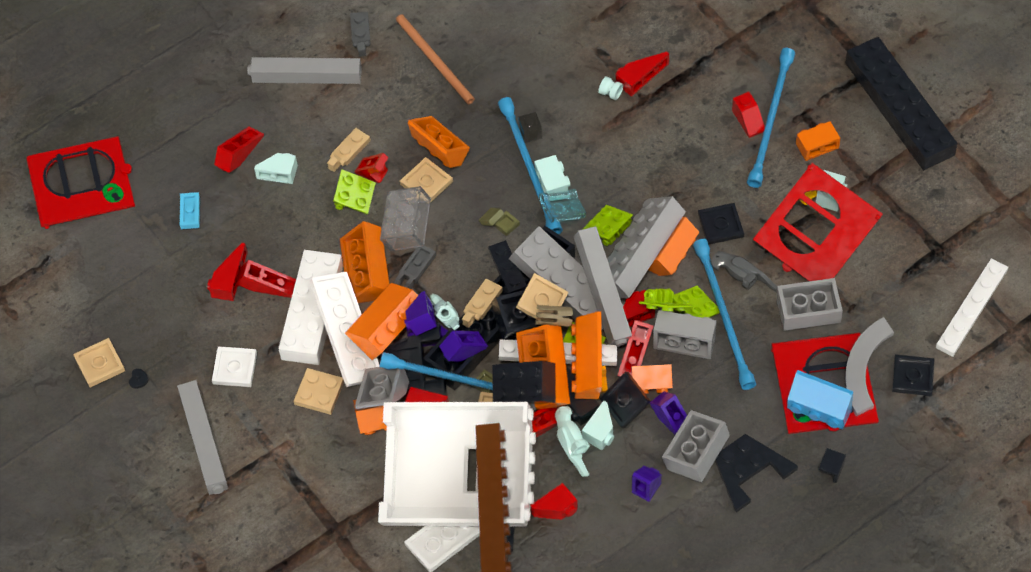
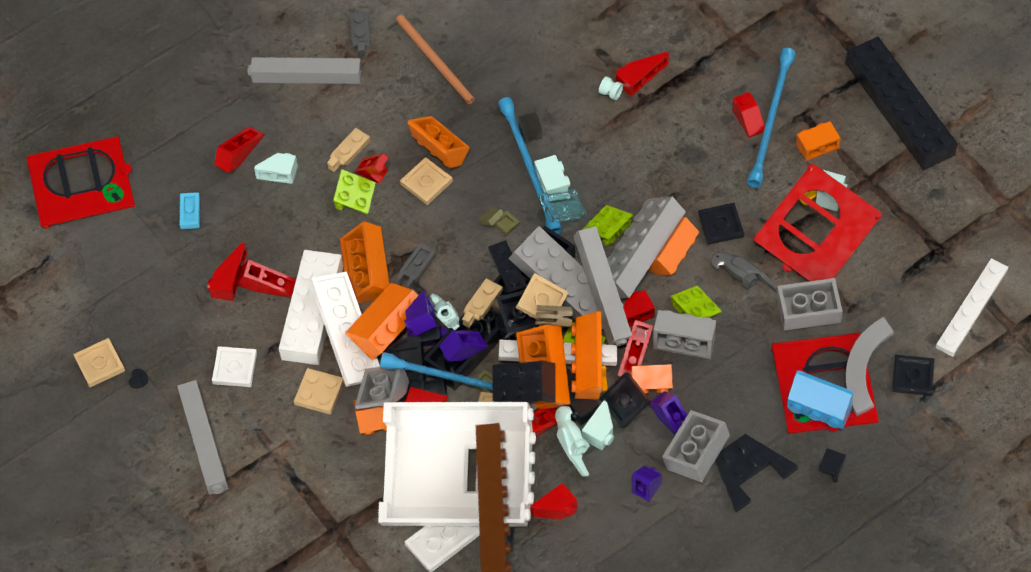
clear brick [380,186,431,251] -> none
lime hinge [639,288,693,311] -> none
dark azure hose [693,239,756,390] -> none

